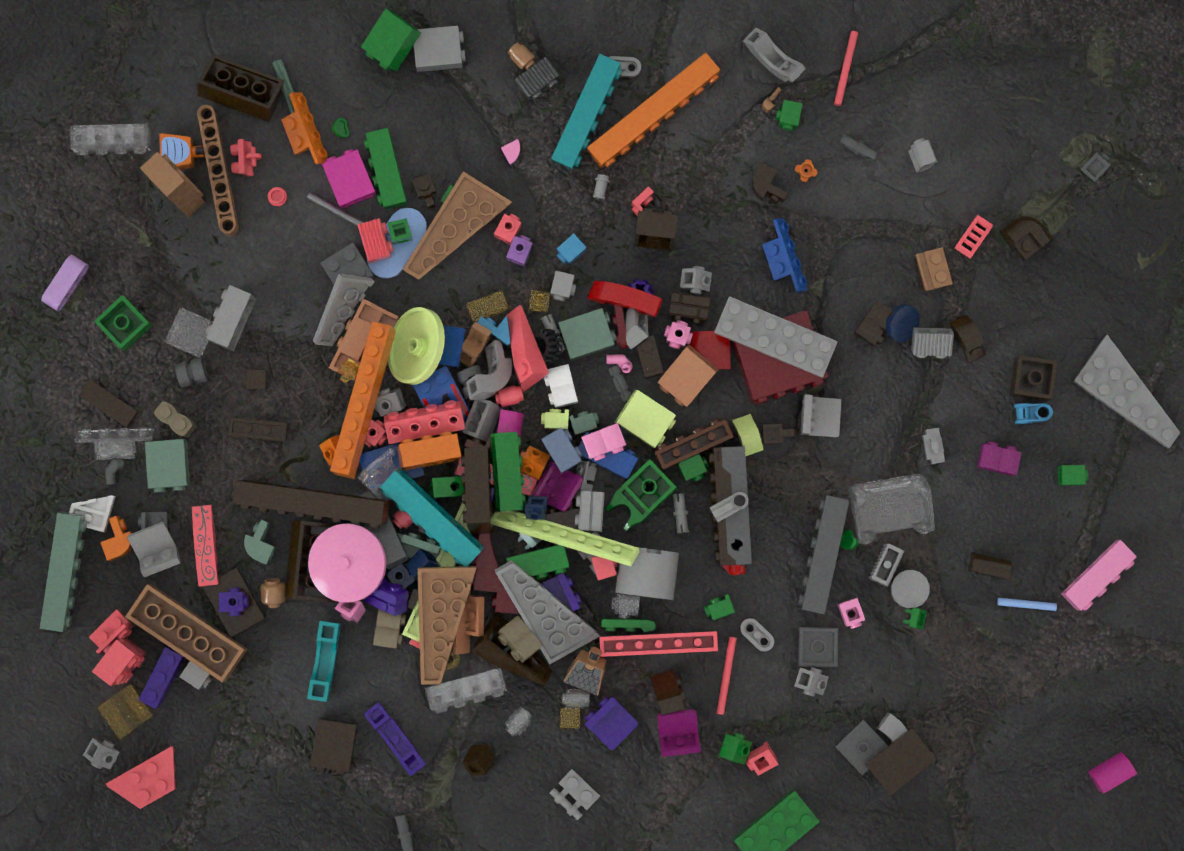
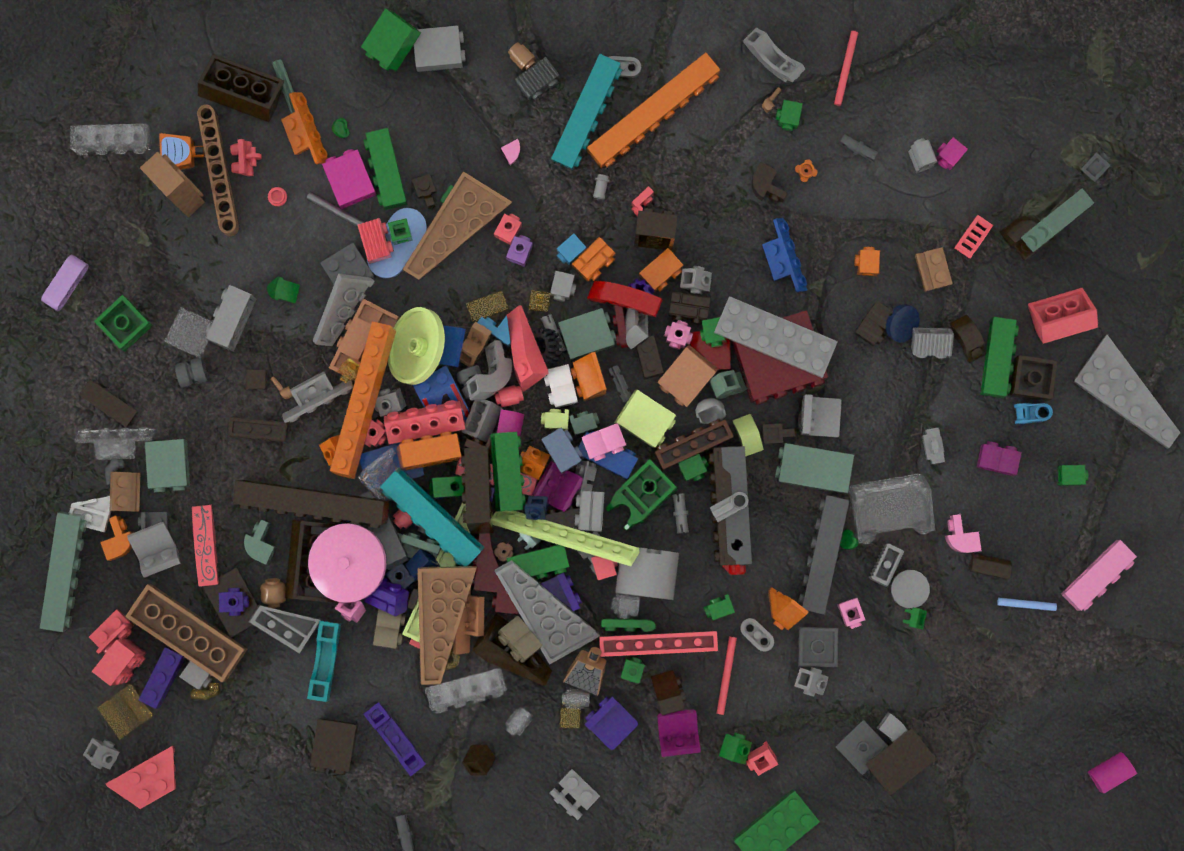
dark tan brick [154,401,196,438] -> none
bright pink arm [606,354,633,373] -> none
none -> medium nougat plate [109,472,140,512]
none -> clear yellow arm [191,683,220,700]
none -> light grey wedge [248,605,320,653]
none -> green tile [267,277,300,303]
none -> medium nougat hand [270,376,293,399]
none -> light grey bracket [282,371,354,423]
none -> nougat plate [494,542,513,562]
none -> orange slope [570,352,606,401]
none -> orange brick [572,237,615,282]
none -> green bracket [621,656,645,683]
none -> orange brick [639,248,683,292]
none -> light grey hair [695,398,726,424]
none -> green brick [700,317,727,348]
none -> sand green brick [709,370,747,399]
none -> orange wedge [768,587,808,630]
none -> sand green brick [775,443,854,494]
none -> orange brick [854,247,880,276]
none -> dark pink brick [936,137,968,170]
none -> bright pink brick [945,514,981,553]
none -> green brick [980,317,1019,398]
none -> sand green brick [1021,188,1094,252]
none -> coral slope [1028,288,1098,344]

